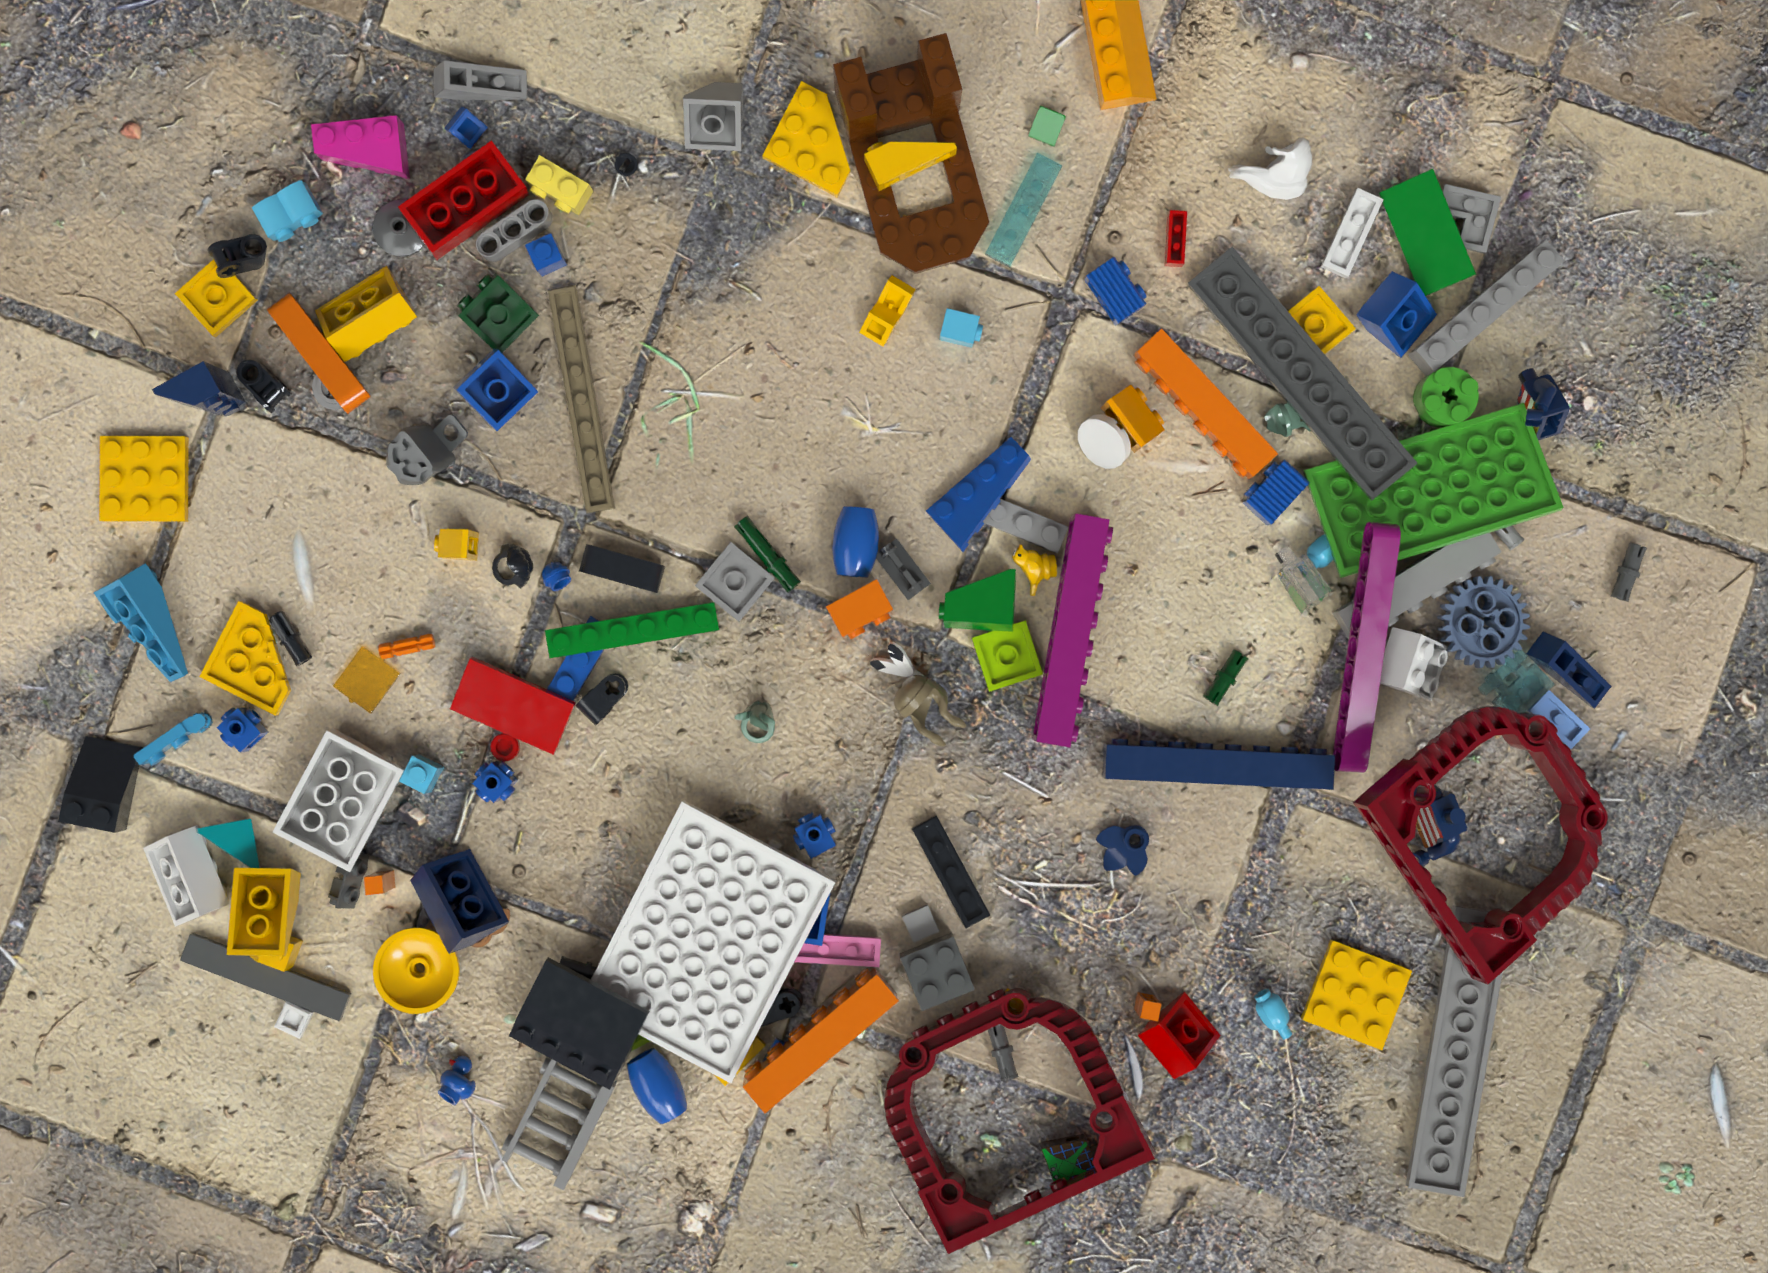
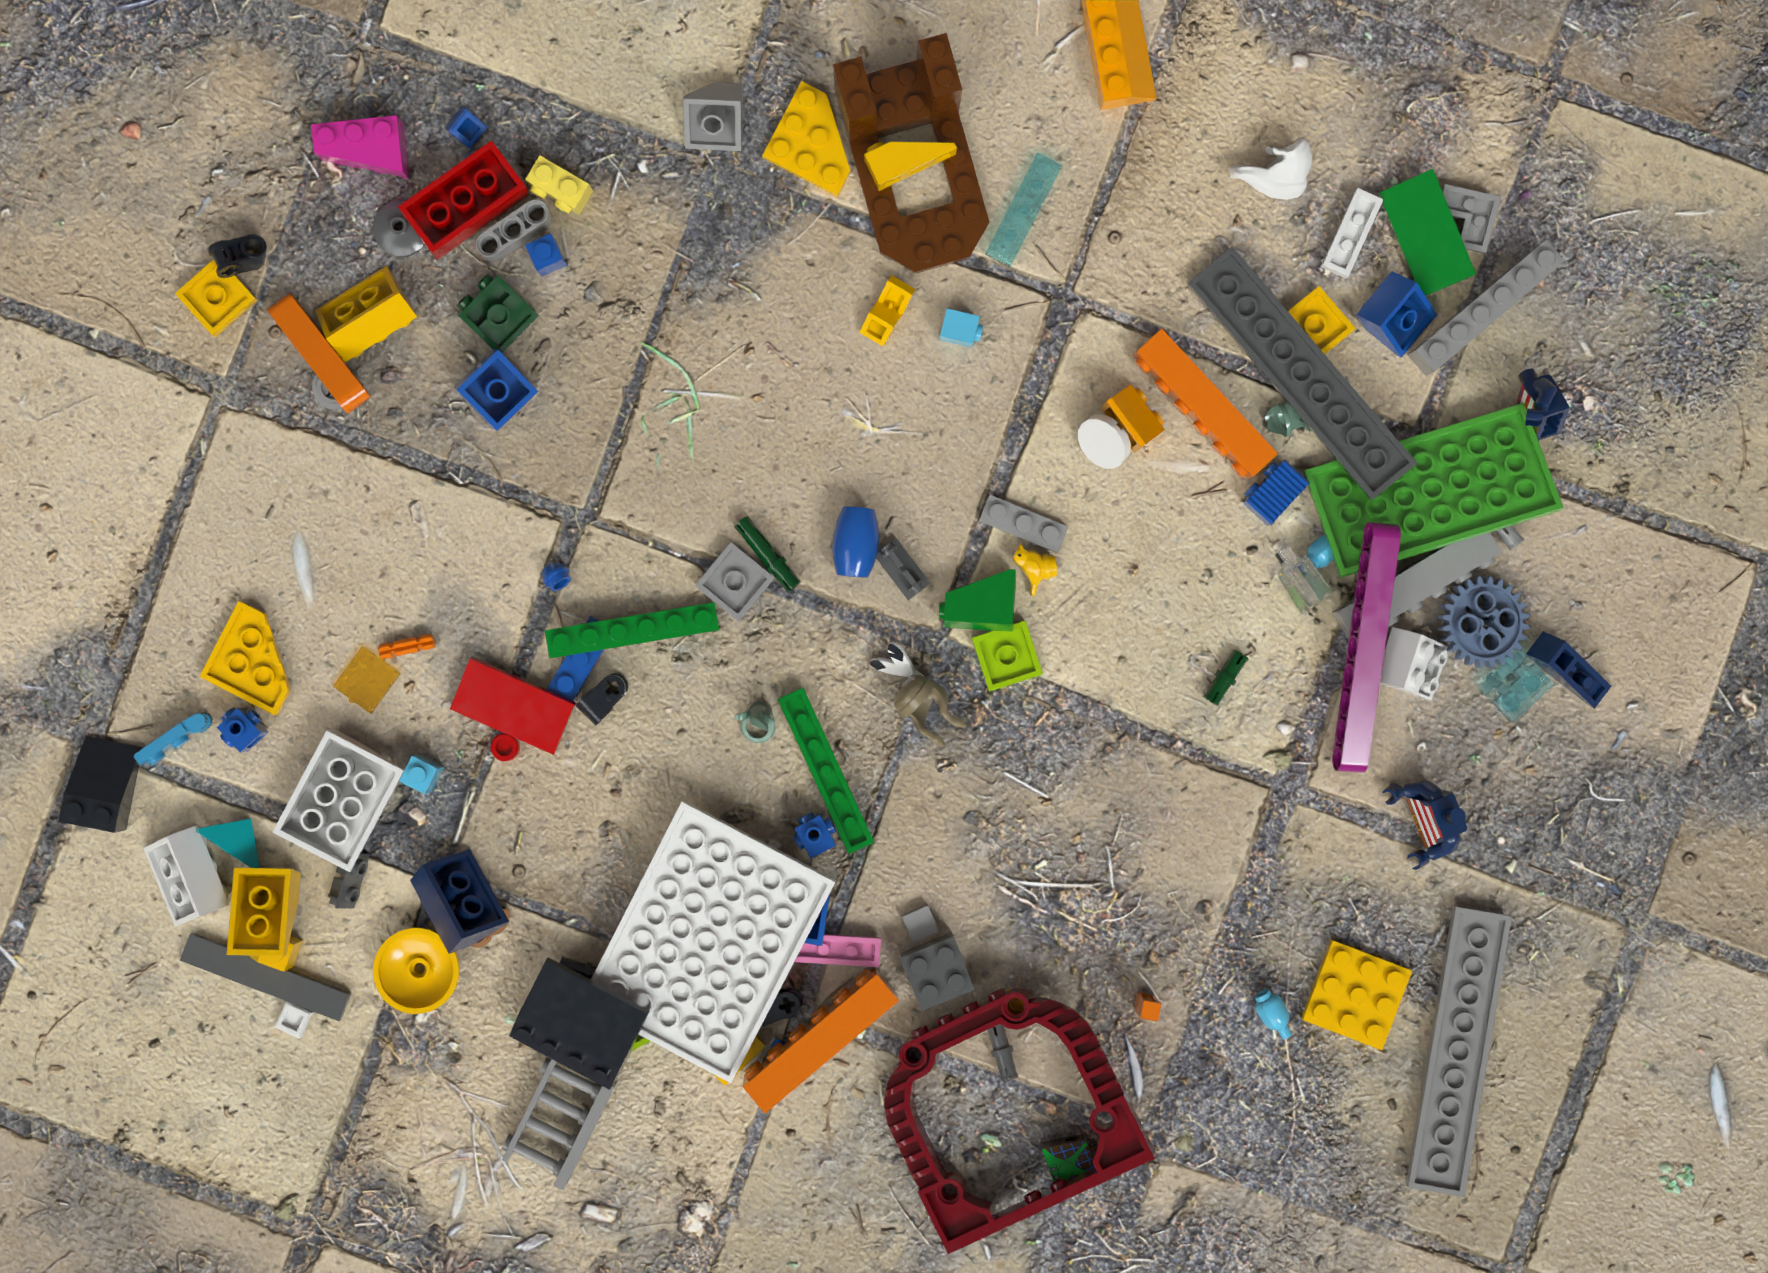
dark azure wedge [94,563,188,682] -> none
yellow plate [99,436,189,522] -> none
dark blue slope [152,361,246,416] -> none
black piece [236,359,293,413] -> none
medium azure brick [252,180,323,242] -> none
black axle [269,611,312,667] -> none
orange piece [364,870,396,895] -> none
dark grey piece [386,415,468,485] -> none
light grey slope [434,60,527,100] -> none
yellow slope [434,529,479,561] -> none
blue animal [438,1055,476,1105] -> none
blue brick [472,761,518,803] -> none
black piece [492,544,533,589] -> none
dark tan tile [548,285,615,514] -> none
black beam [579,544,665,593] -> none
black hinge [614,153,638,177] -> none
blue piece [627,1048,687,1124] -> none
orange brick [826,579,893,640] -> none
black tile [912,815,990,928] -> none
blue wing [926,437,1031,552] -> none
slope [1028,106,1066,147] -> none
magenta brick [1032,514,1113,748] -> none
blue brick [1084,257,1147,326] -> none
dark blue plate [1096,825,1149,876] -> none
dark blue brick [1102,739,1335,790] -> none
red slope [1138,992,1221,1079] -> none
red piece [1164,210,1187,267] -> none
dark red arch [1353,706,1608,985] -> none
bright green brick [1413,367,1479,428] -> none
light blue plate [1527,690,1590,749] -> none
dark grey pin [1610,543,1647,602] -> none
none -> green plate [777,687,874,854]

